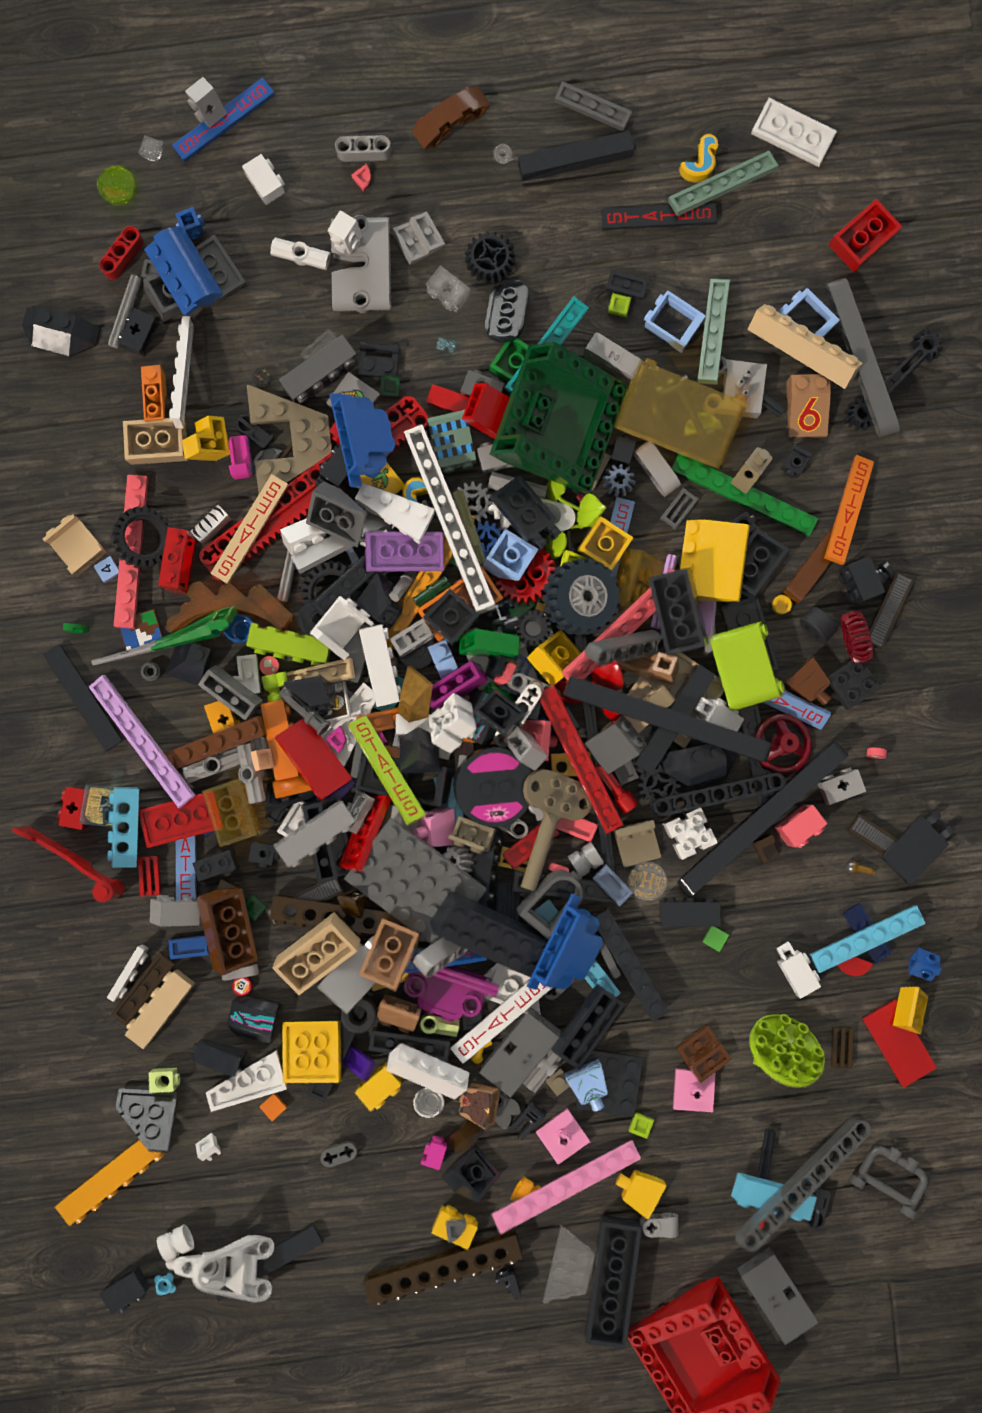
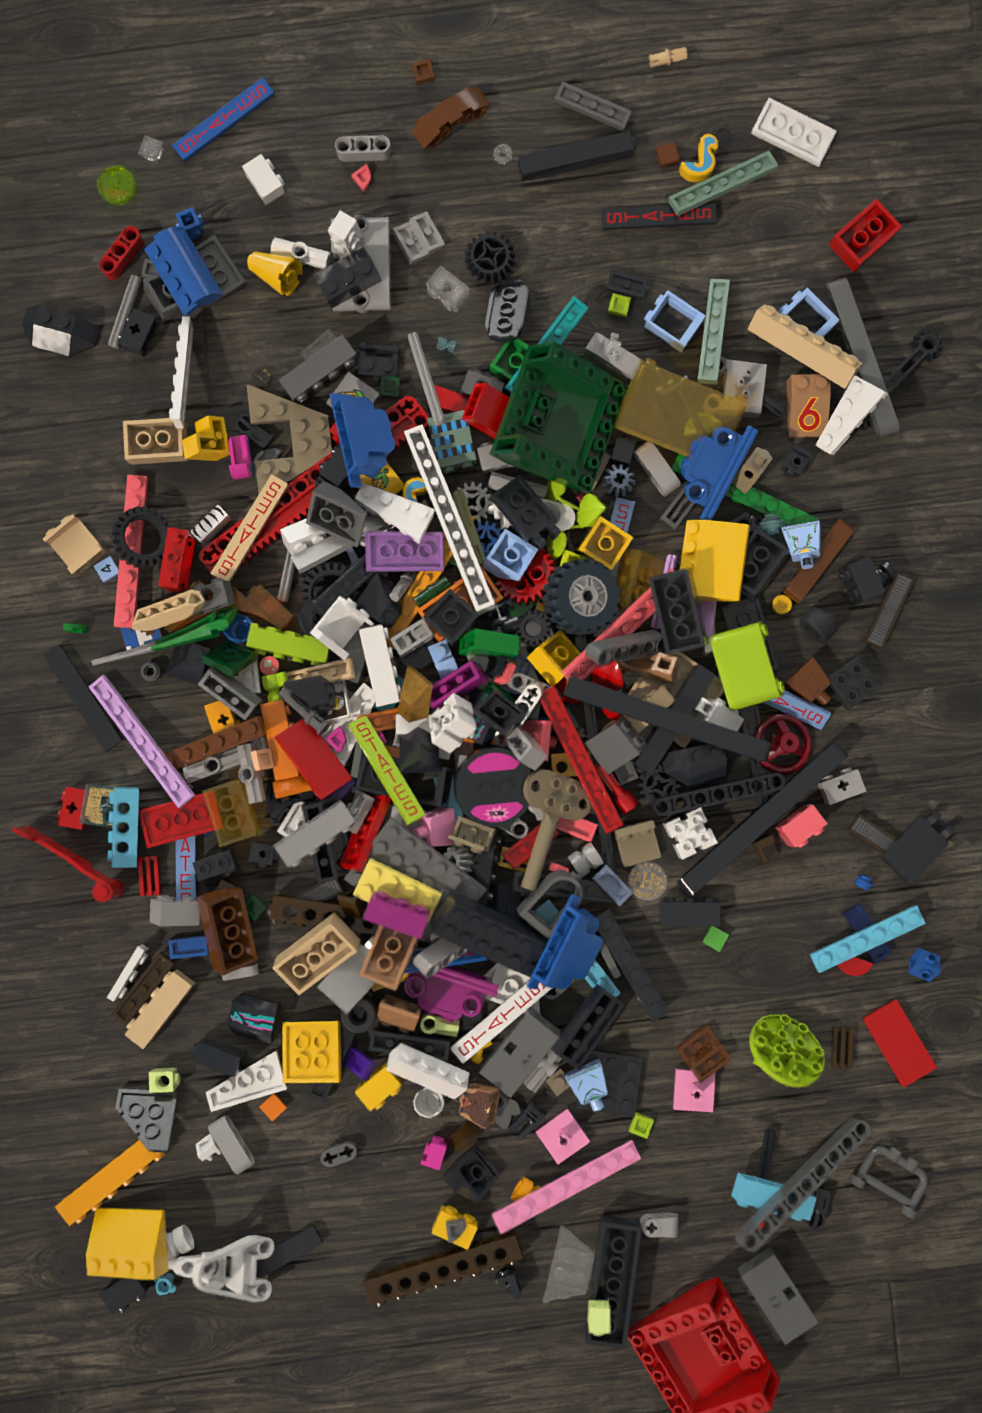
orange slope [141,365,167,422] -> none
light grey brick [185,77,227,128] -> none
tile [232,977,253,996] -> none
yellow torso [615,1170,666,1220] -> none
white brick [776,942,821,999] -> none
orange tile [824,455,874,565] -> none
dark red gear [840,611,873,664] -> none
pearl gold piece [845,860,875,875] -> none
coral tile [867,747,887,759] -> none
yellow slope [893,987,928,1034] -> none
none -> yellow slope [86,1207,168,1280]
none -> tan brick [132,590,205,631]
none -> dark grey brick [192,578,236,615]
none -> dark green tile [202,639,258,677]
none -> light grey beam [208,1115,255,1175]
none -> yellow cone [247,252,302,296]
none -> black slope [314,247,382,309]
none -> light yellow plate [353,858,442,928]
none -> magenta brick [363,891,431,939]
none -> light grey axle [408,332,445,426]
none -> reddish brown tile [411,59,435,85]
none -> yellowish green brick [588,1301,610,1336]
none -> clear plate [606,333,621,359]
none -> tan axle [649,47,687,68]
none -> reddish brown tile [655,142,680,168]
none -> blue brick [680,425,759,520]
none -> clear light blue plate [757,514,786,535]
none -> light blue torso [782,520,821,569]
none -> white wing [815,375,889,455]
none -> blue plate [855,874,874,891]

